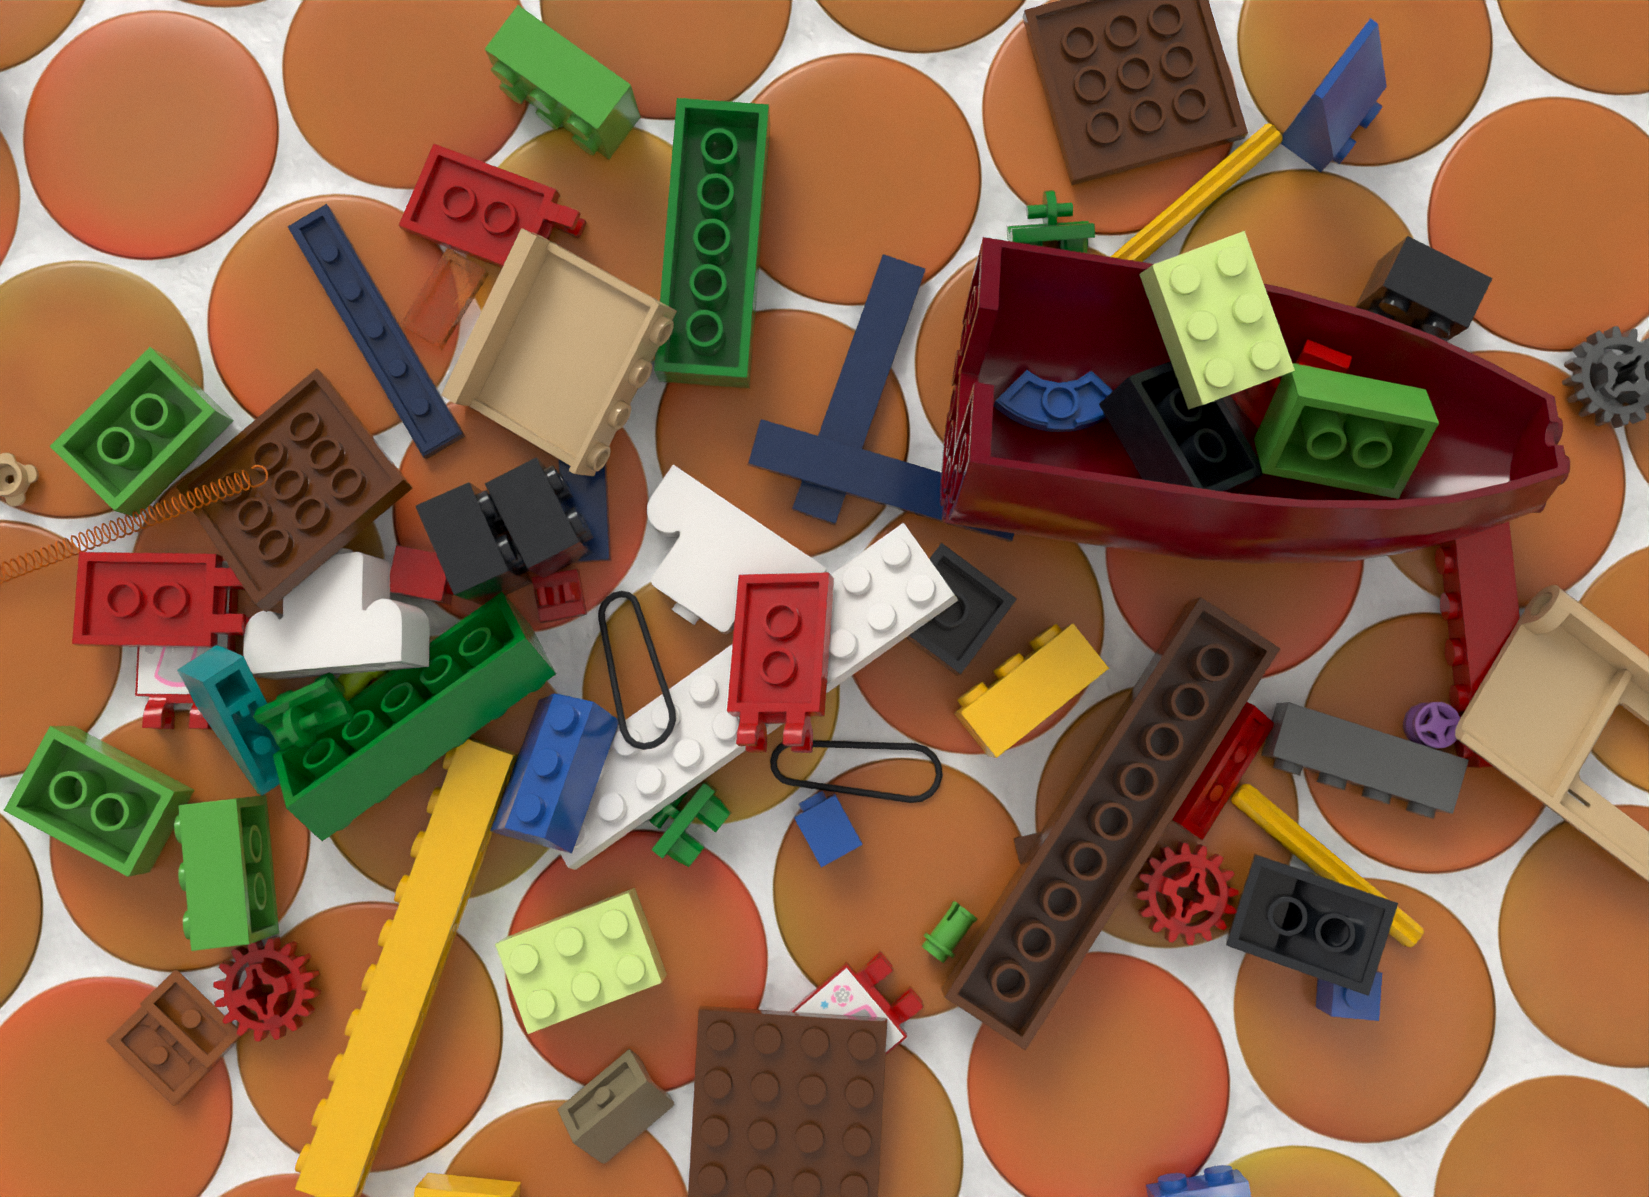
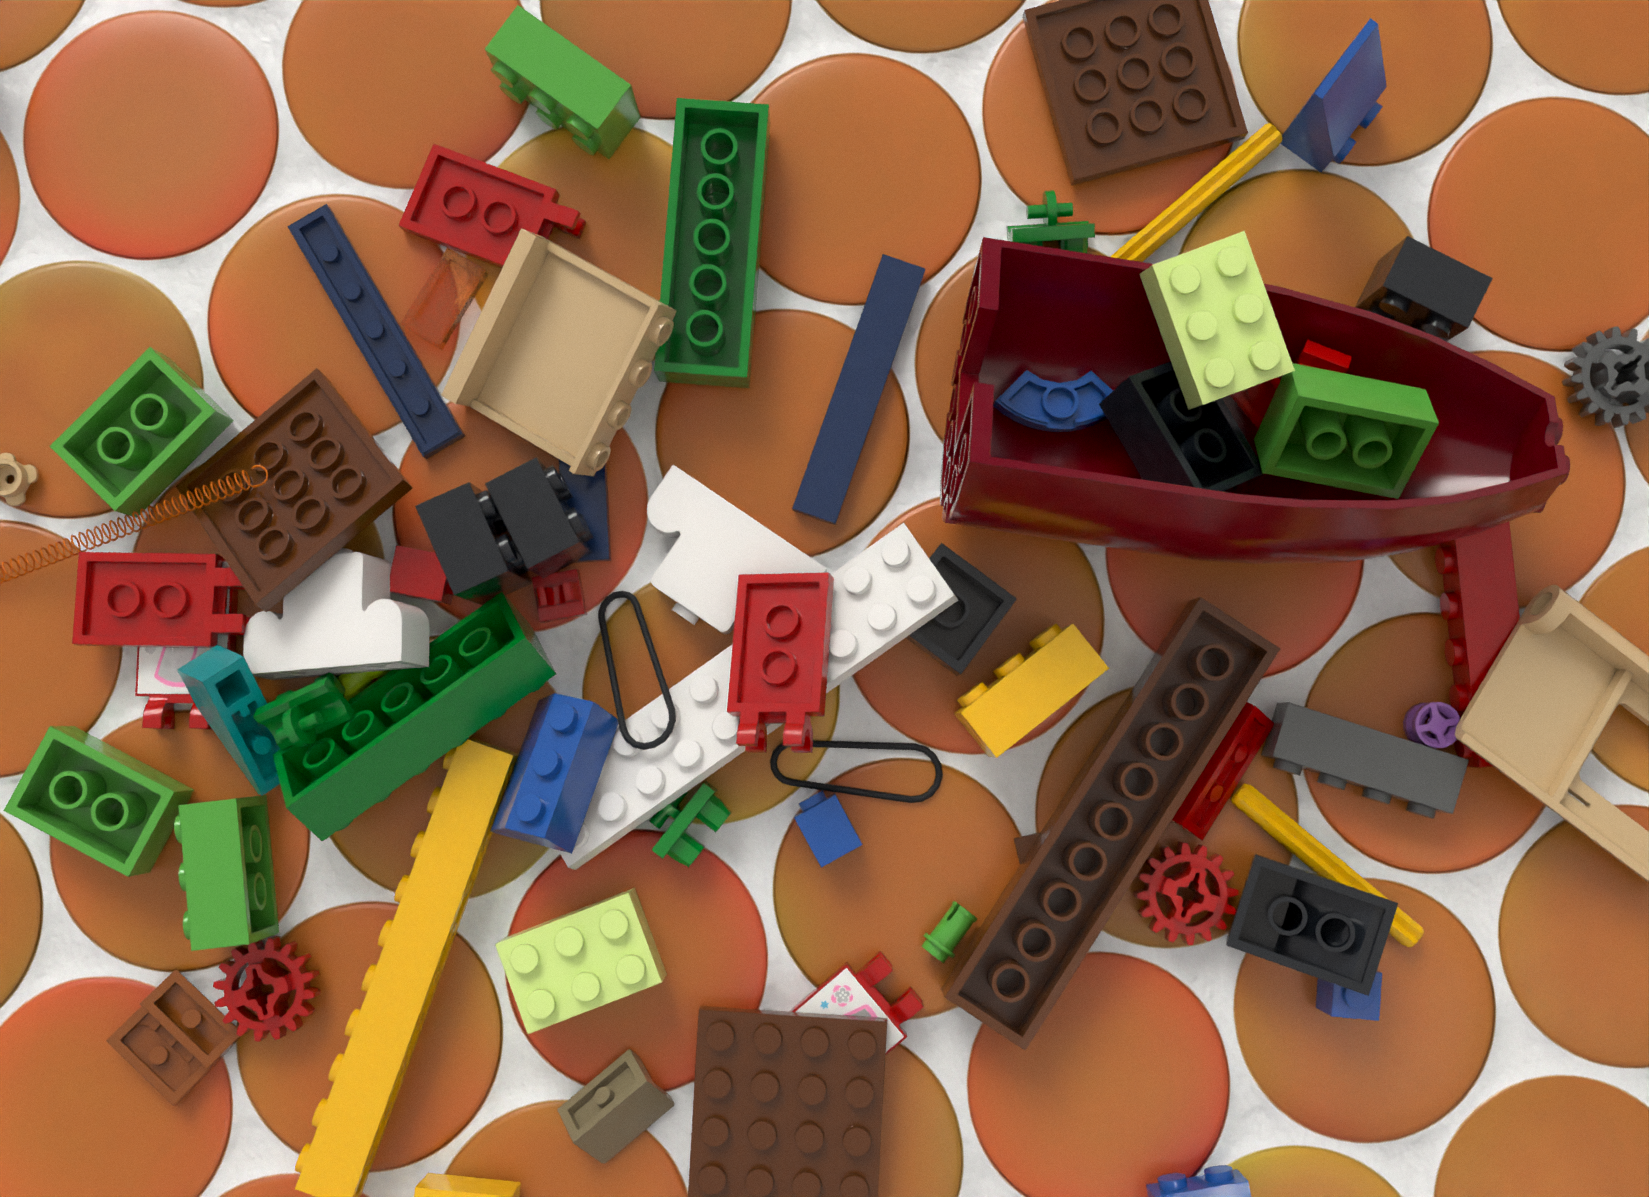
dark blue tile [747,419,1014,542] -> none

